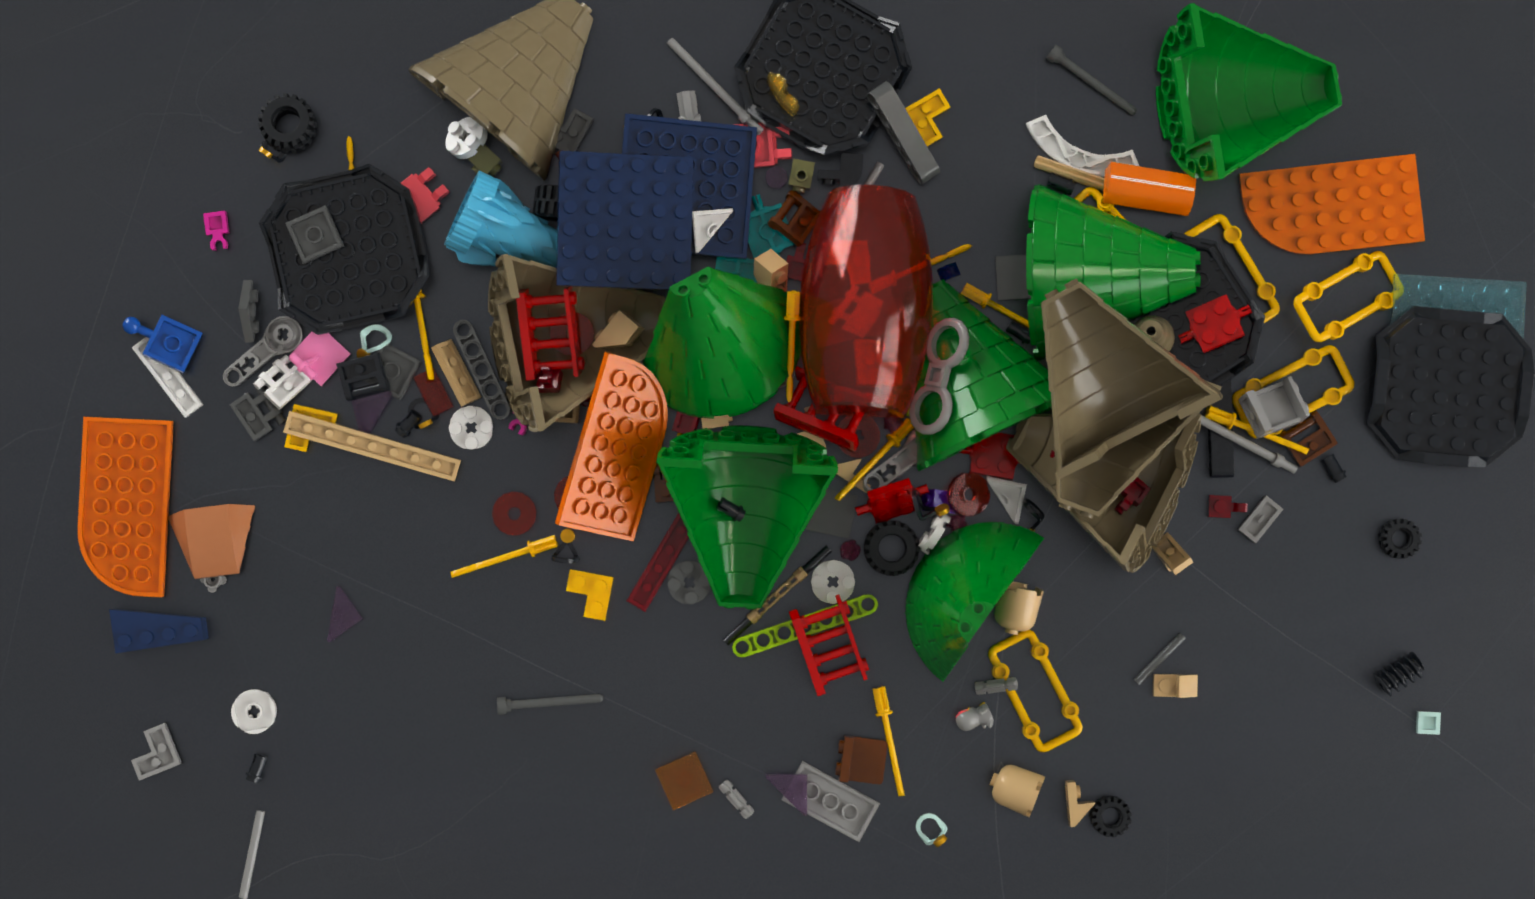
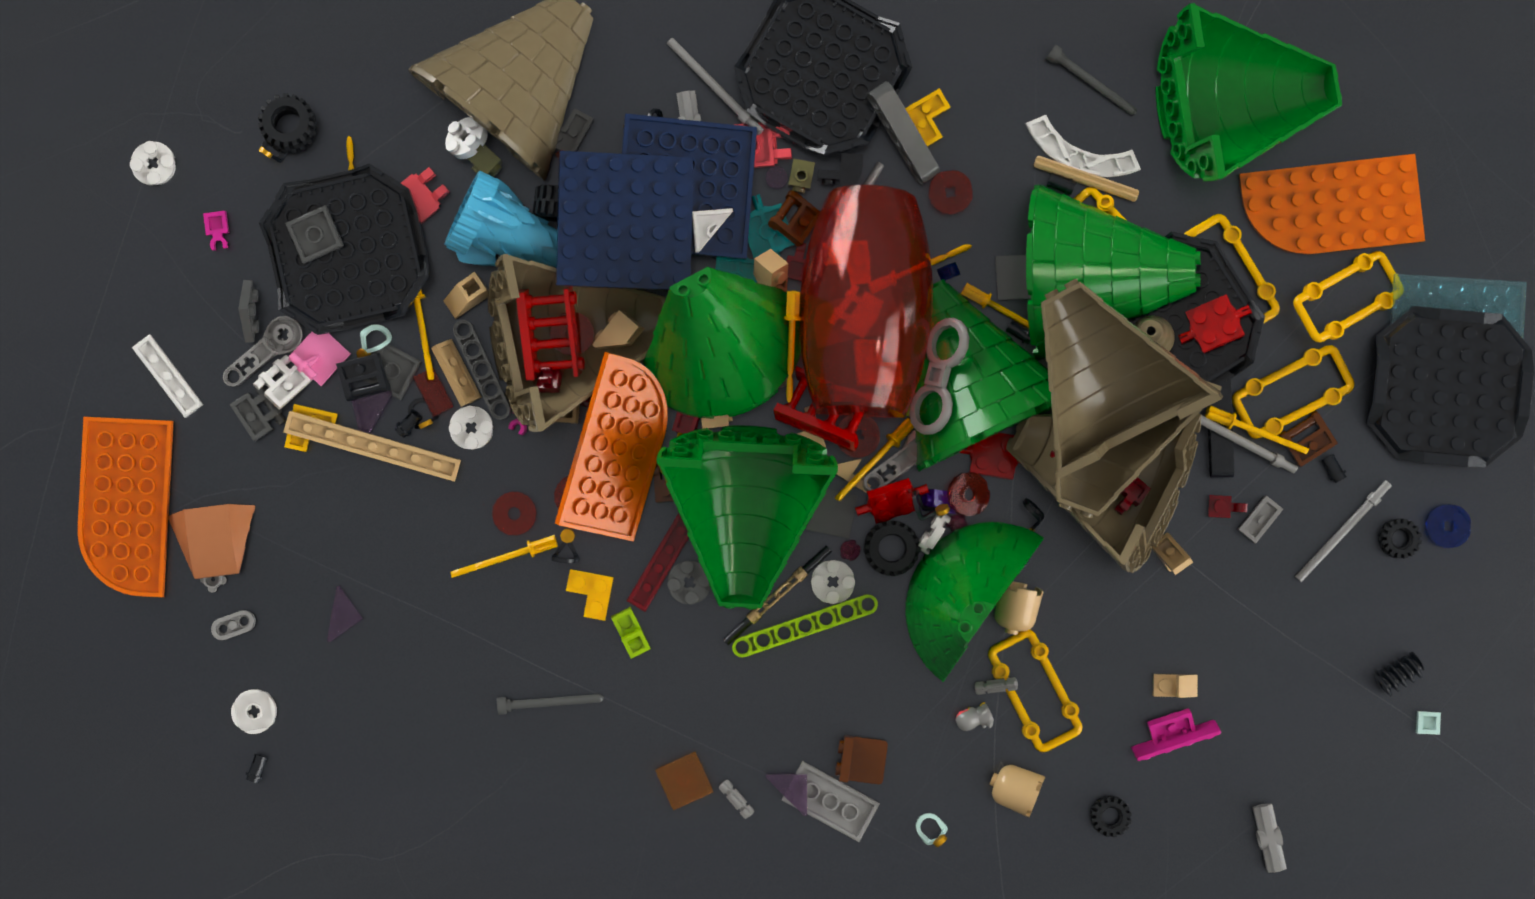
dark blue wedge [109,609,209,653] -> none
blue plate [123,315,203,374] -> none
light grey plate [131,723,182,781] -> none
light grey bar [239,810,265,899] -> none
black pin [716,497,746,522] -> none
clear yellow slope [767,71,800,117] -> none
red fence [789,594,869,696] -> none
yellow piece [872,686,905,796] -> none
clear pink plate [884,413,904,433] -> none
white tile [986,476,1027,524] -> none
tan slope [1065,780,1095,827] -> none
orange brick [1103,162,1196,216] -> none
dark grey bar [1133,633,1186,686] -> none
light grey panel [1238,376,1310,439] -> none
none -> white plate [130,141,176,186]
none -> light grey plate [211,610,256,640]
none -> tan slope [443,272,489,319]
none -> lime slope [611,607,651,659]
none -> clear red plate [928,170,973,215]
none -> dark pink bracket [1131,708,1221,761]
none -> light grey piece [1253,803,1287,873]
none -> light grey bar [1295,480,1392,582]
none -> clear blue plate [1425,504,1472,548]

